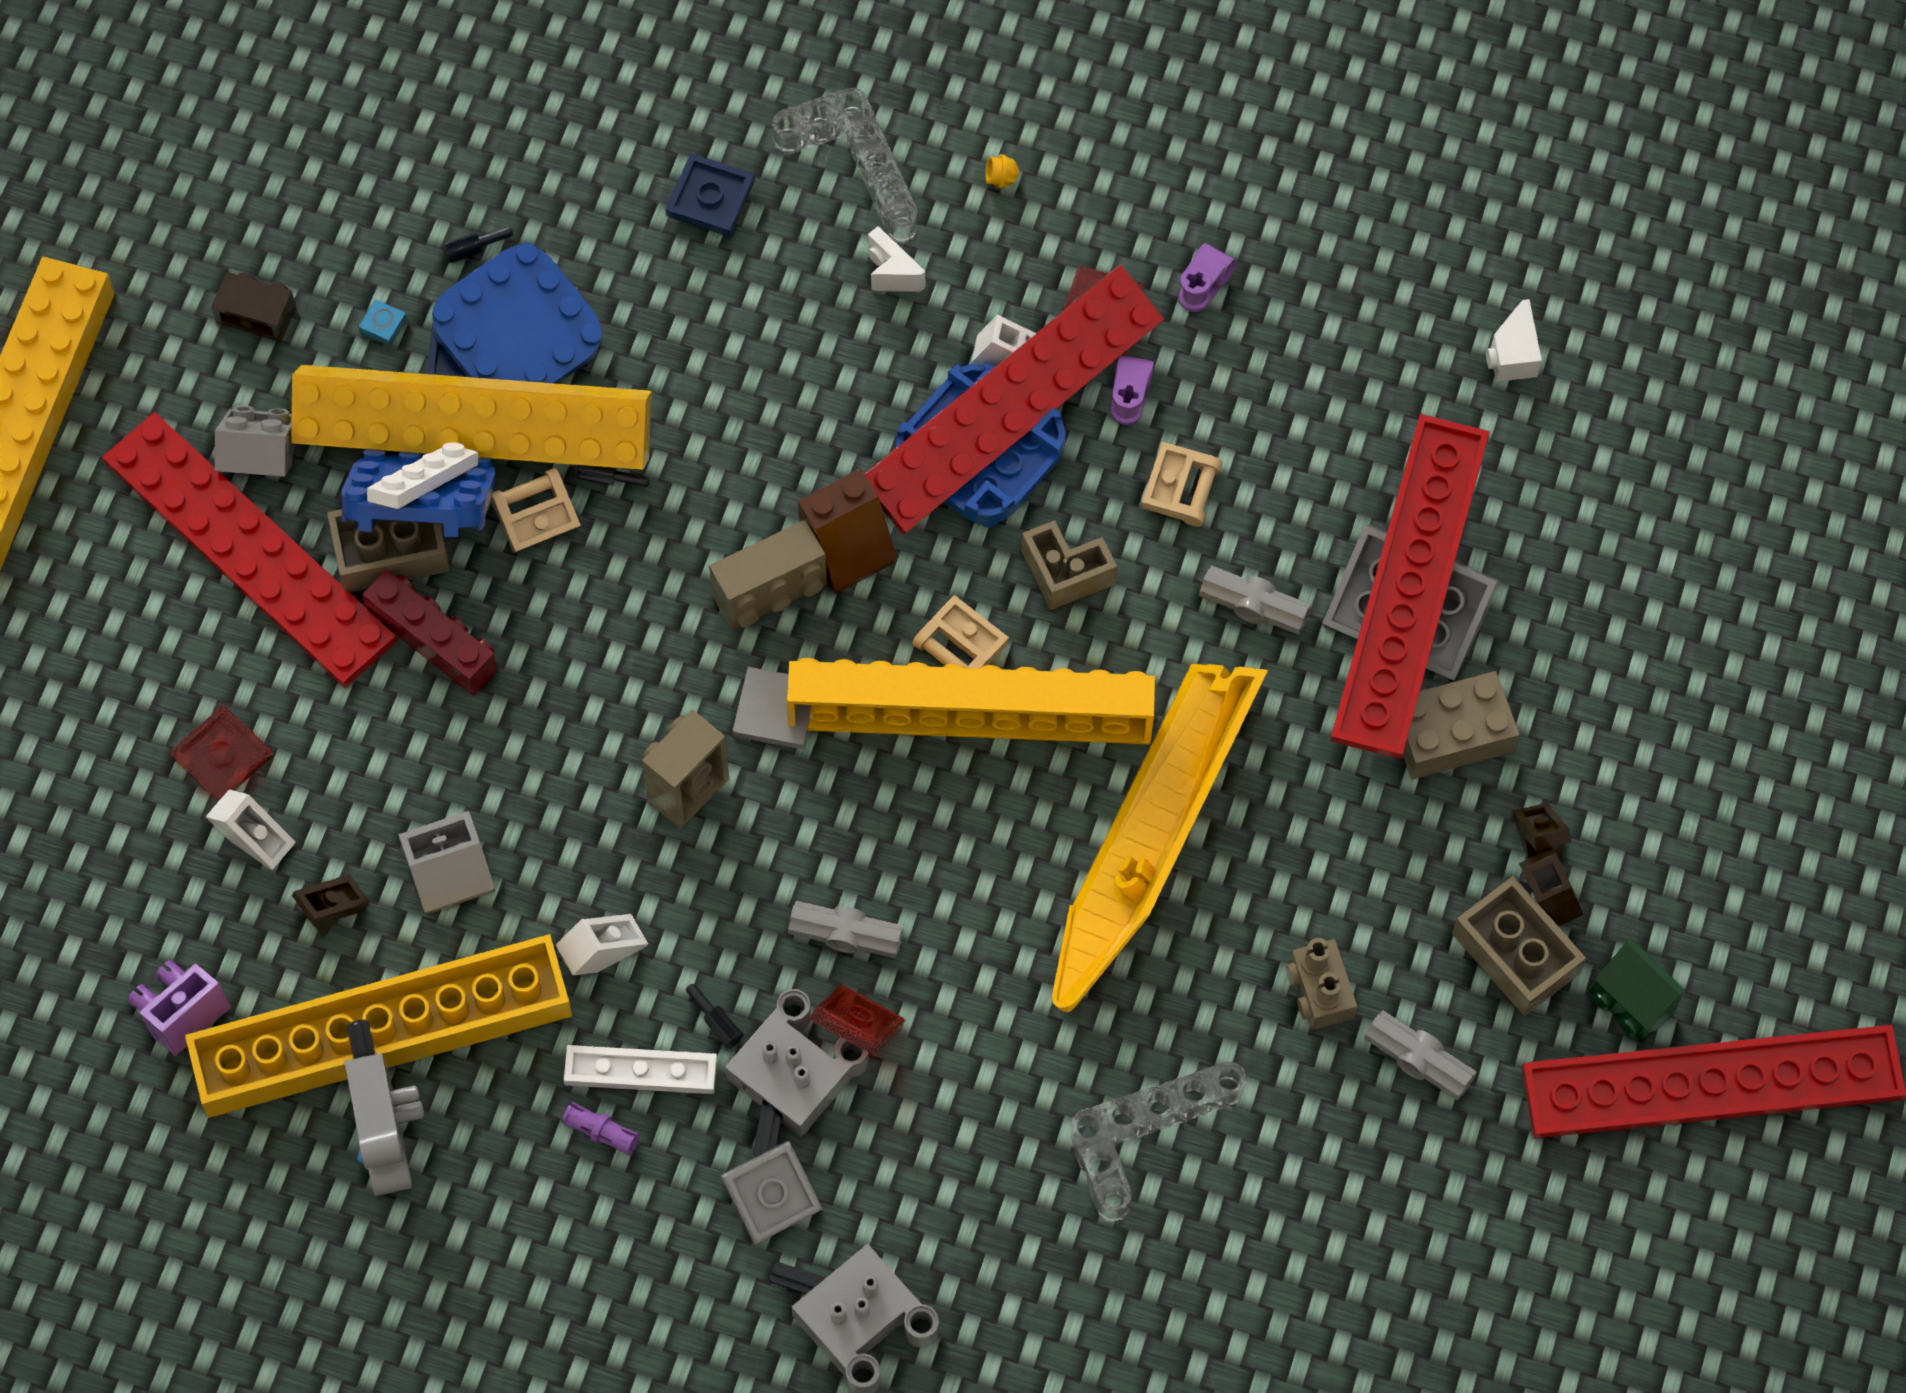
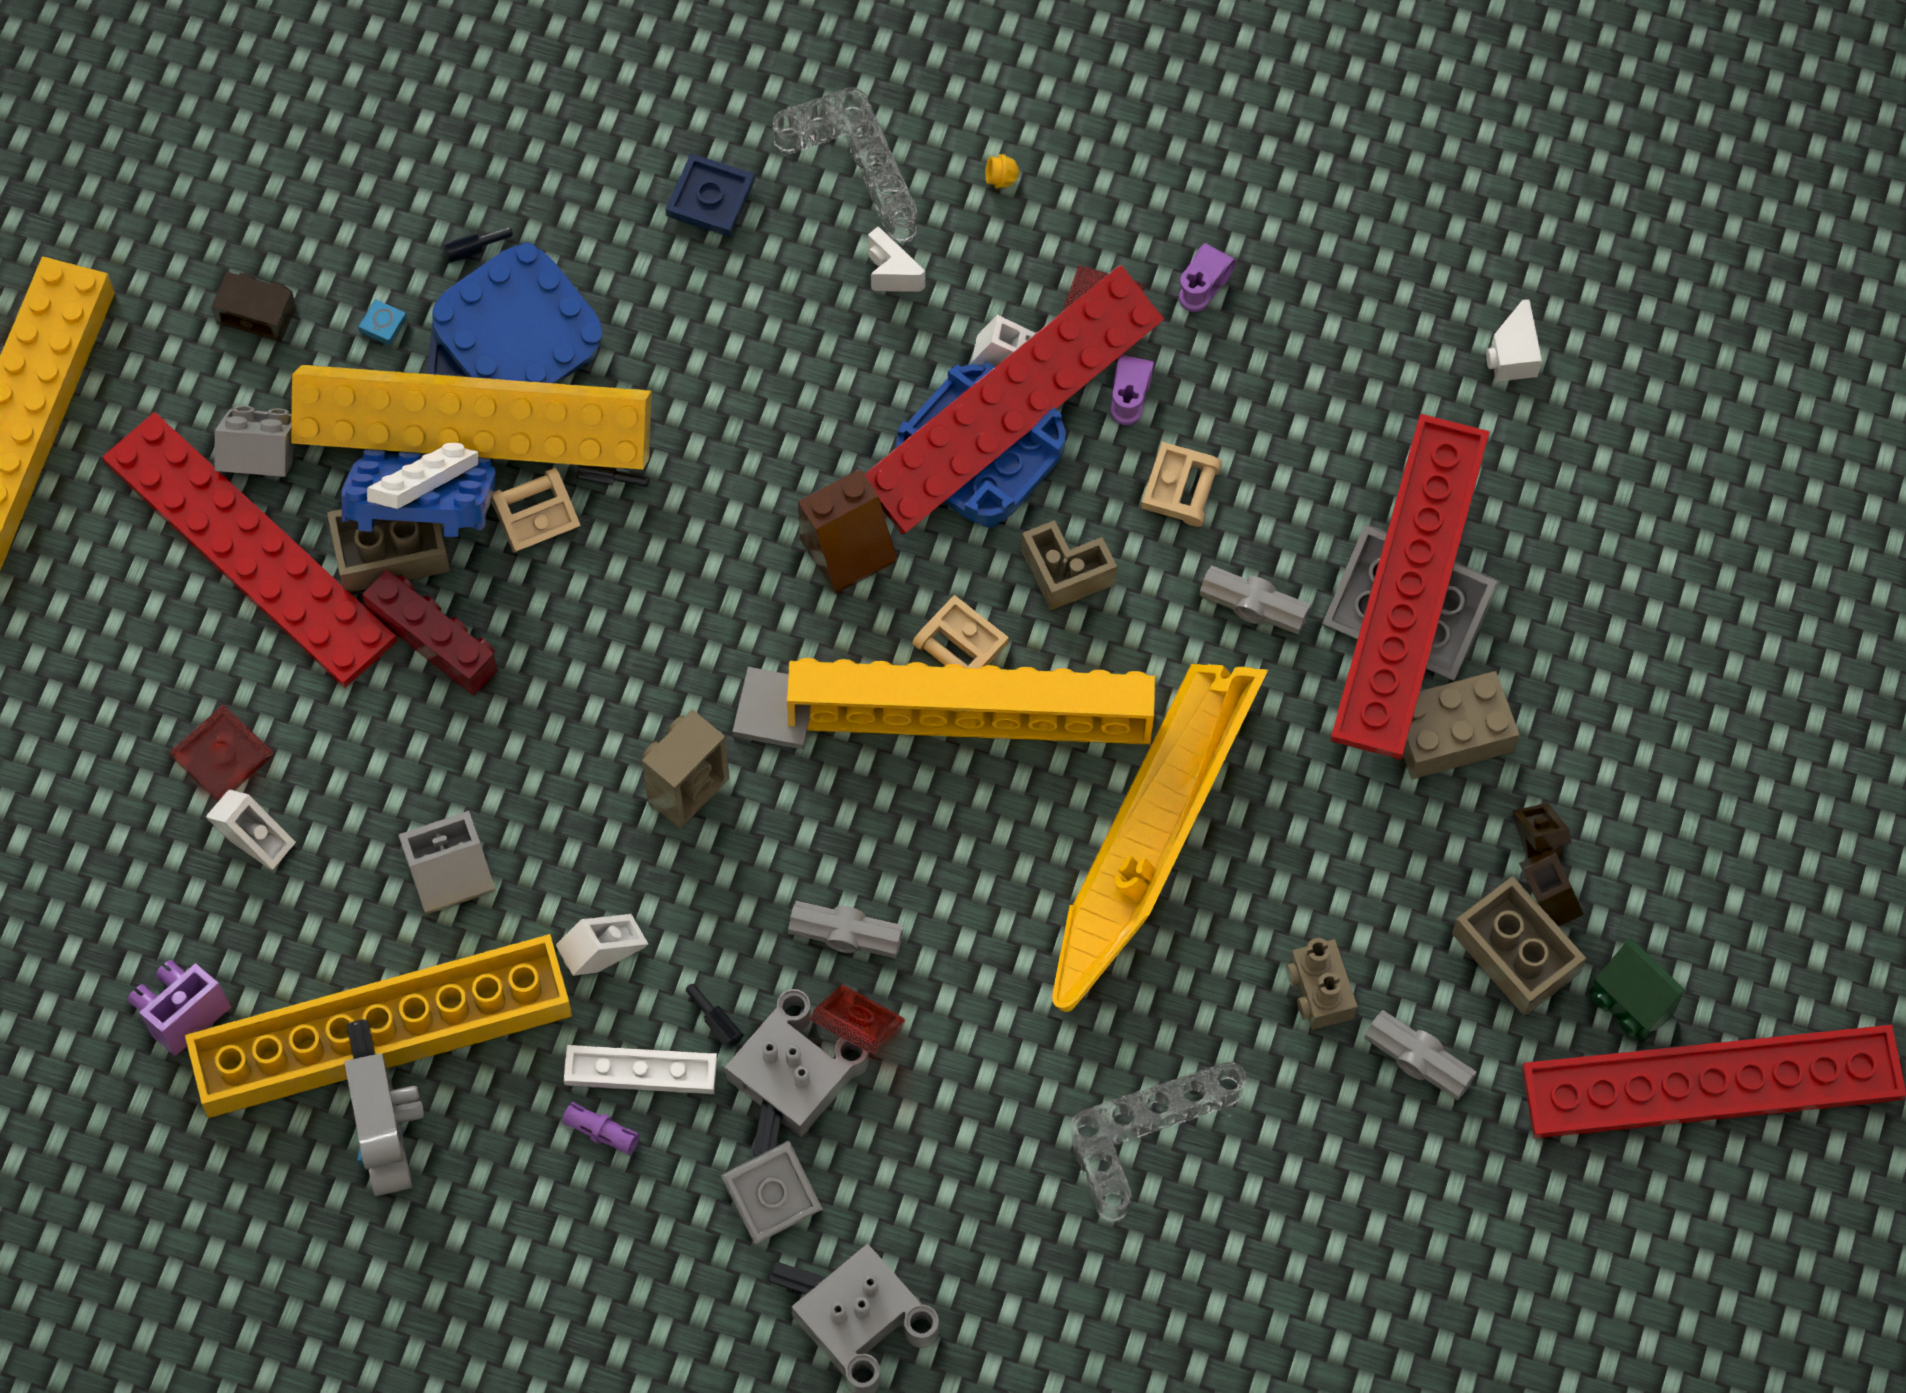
dark brown slope [292,874,370,937] -> none
dark tan brick [709,520,827,630] -> none

